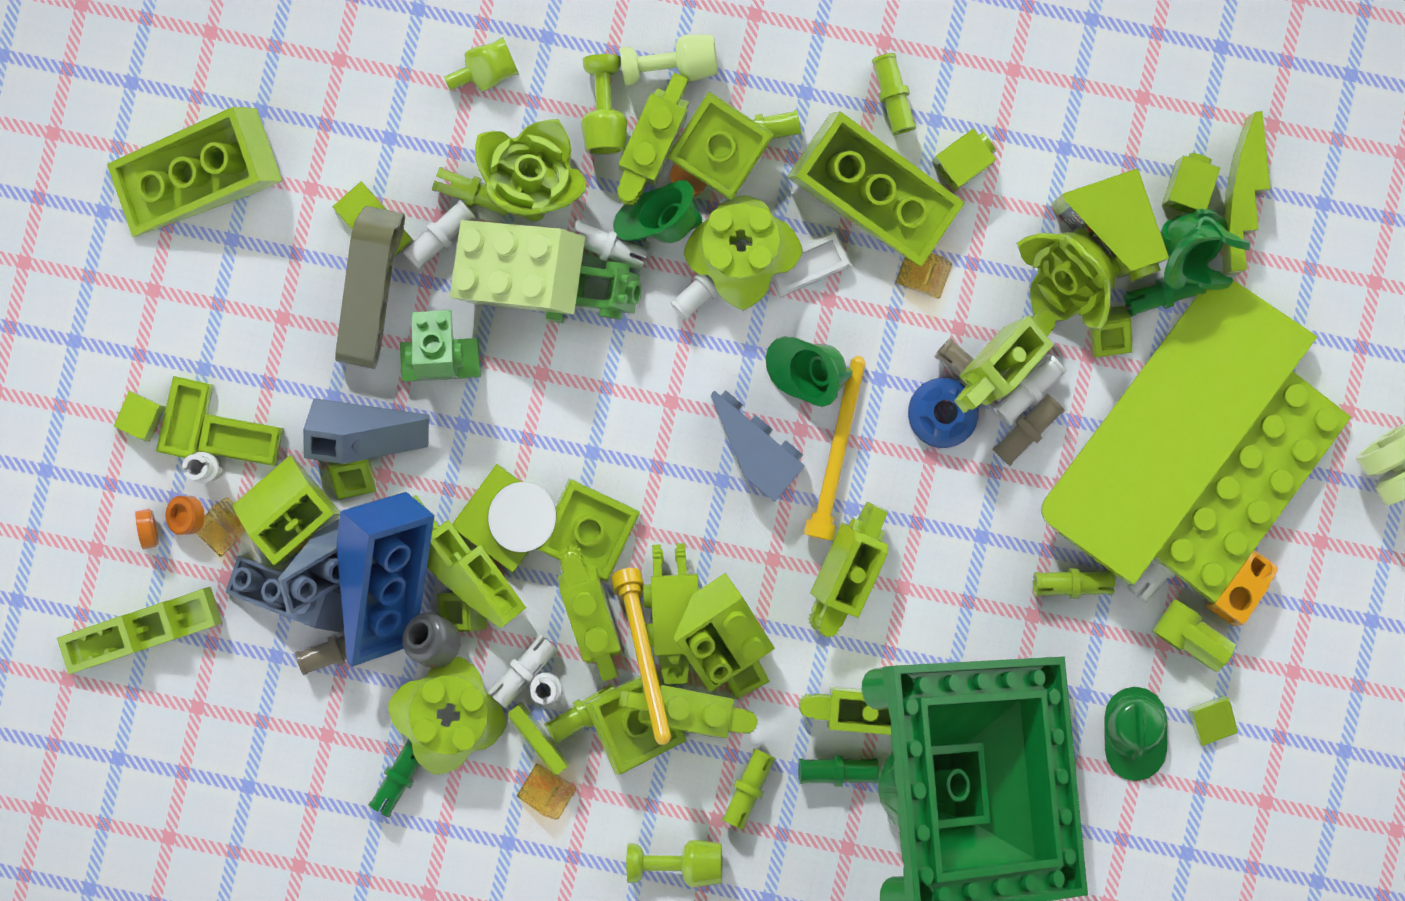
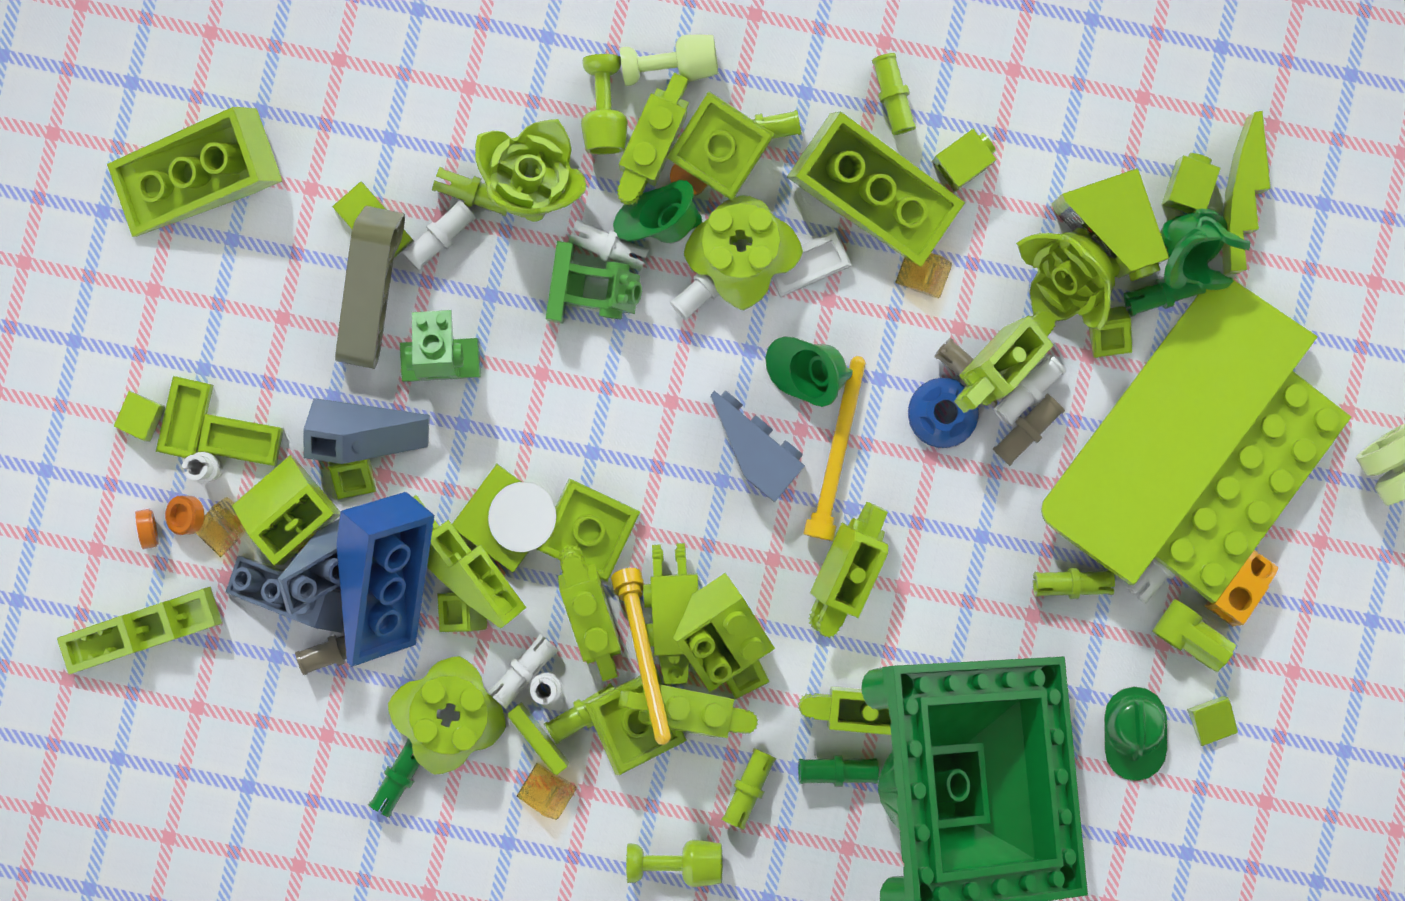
dark grey head [402,612,461,669] -> none
lime piece [444,37,519,92] -> none
yellowish green brick [449,220,585,315] -> none

